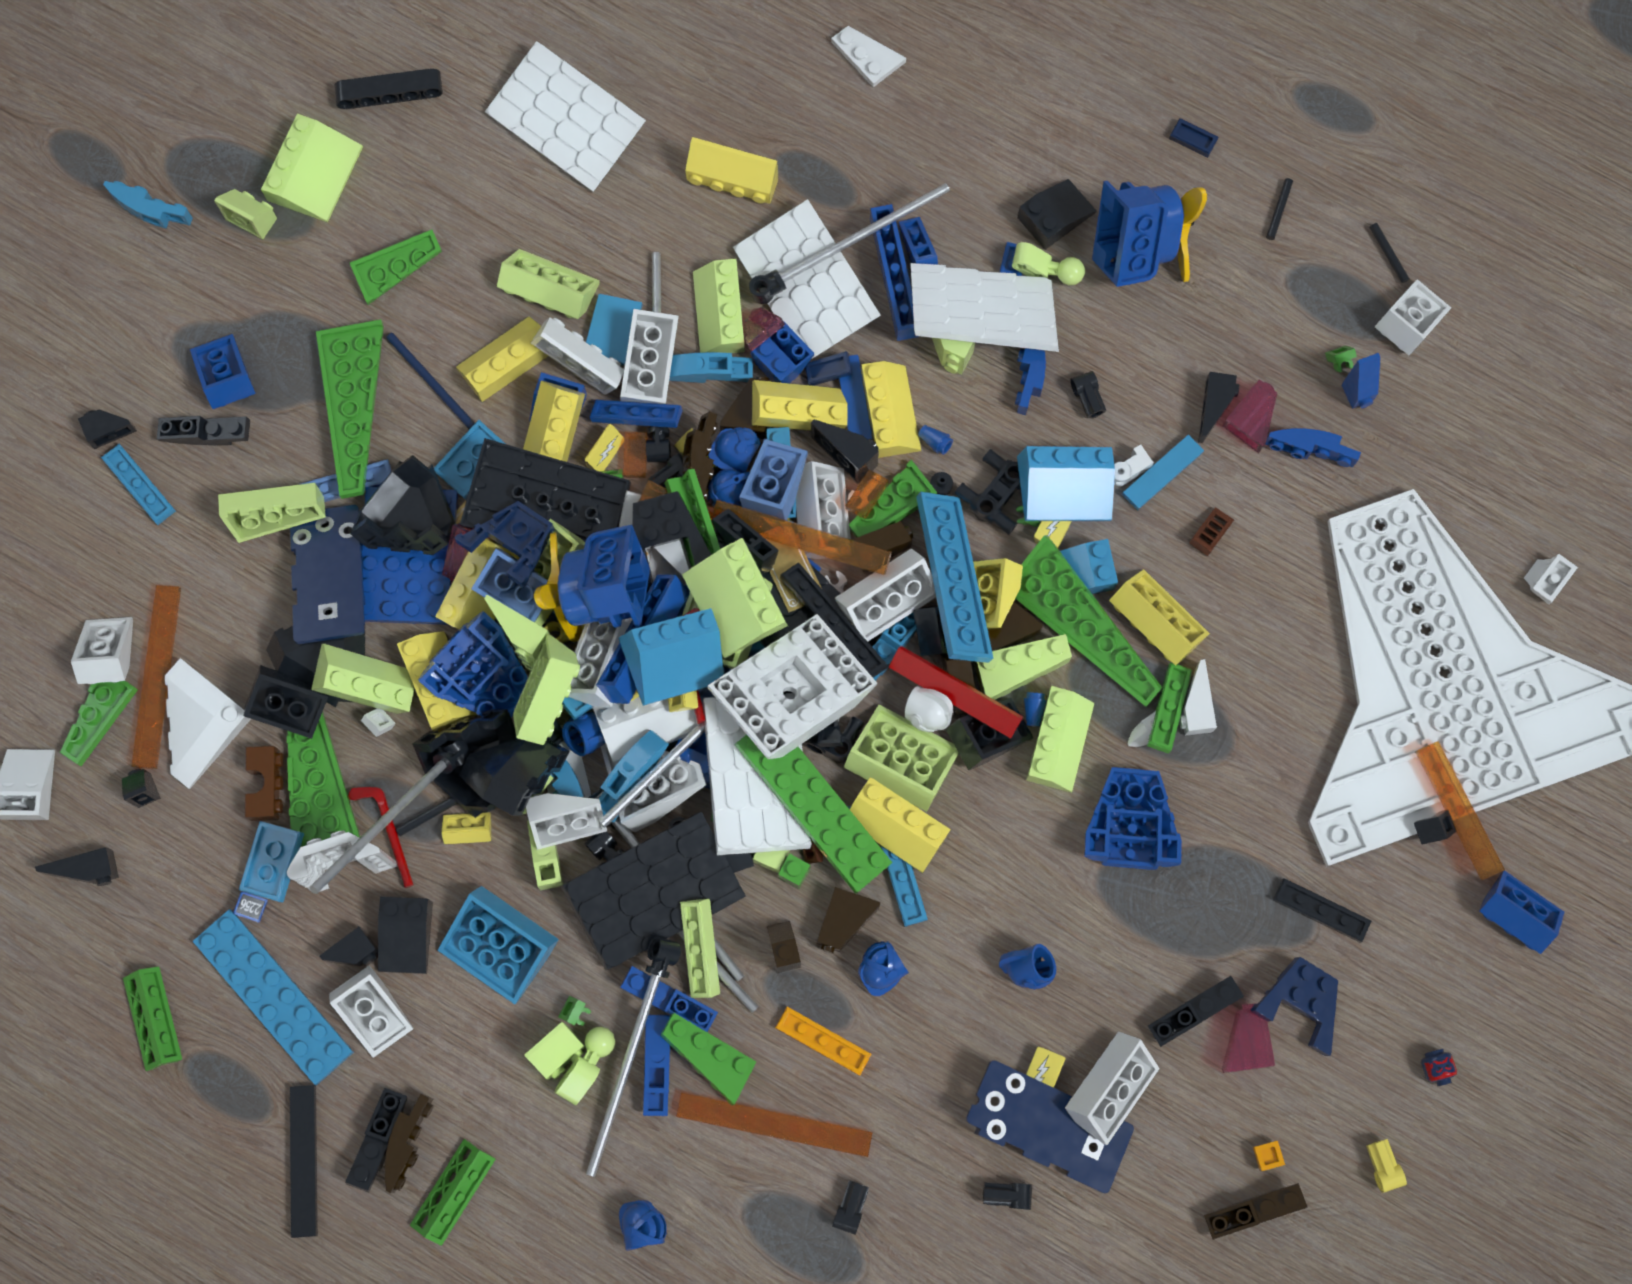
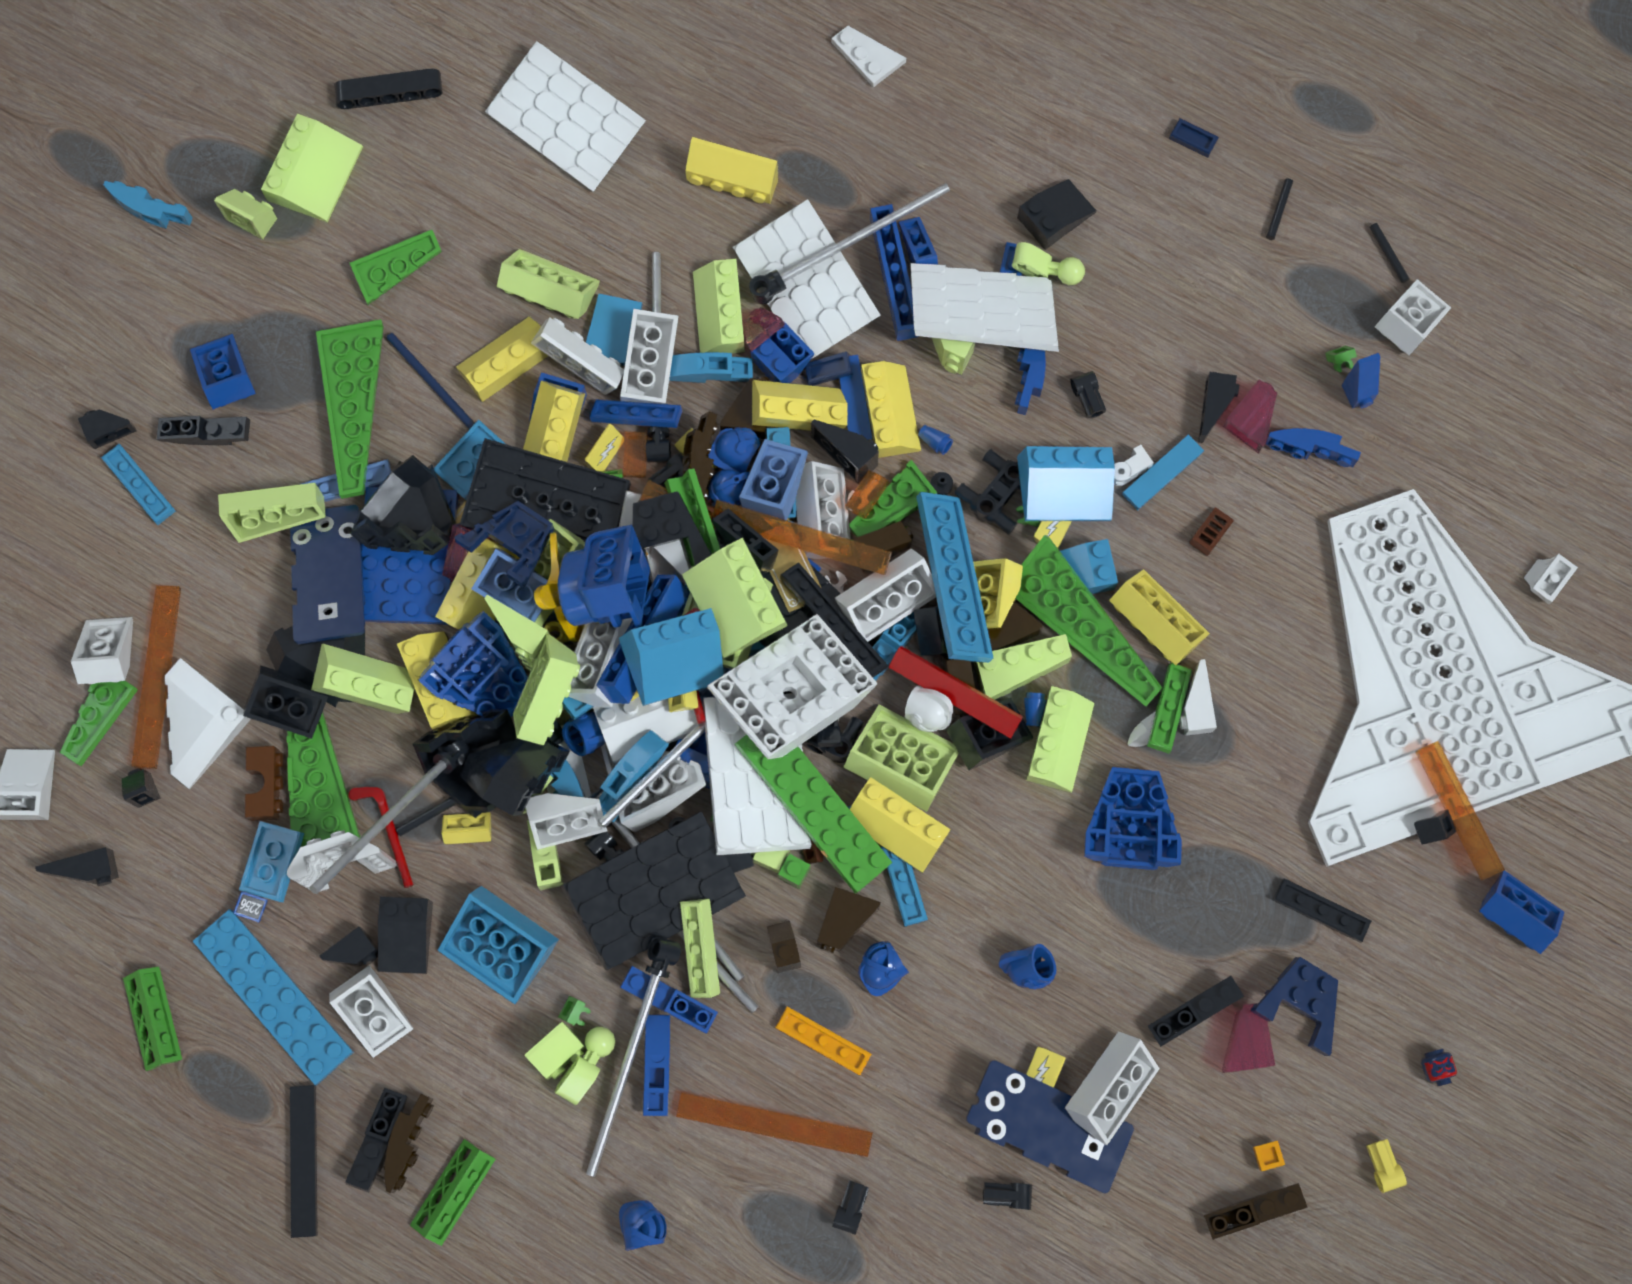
white plate [361,708,396,737] -> none
bright green wing [660,1013,756,1105] -> none
blue brick [1092,180,1207,287] -> none

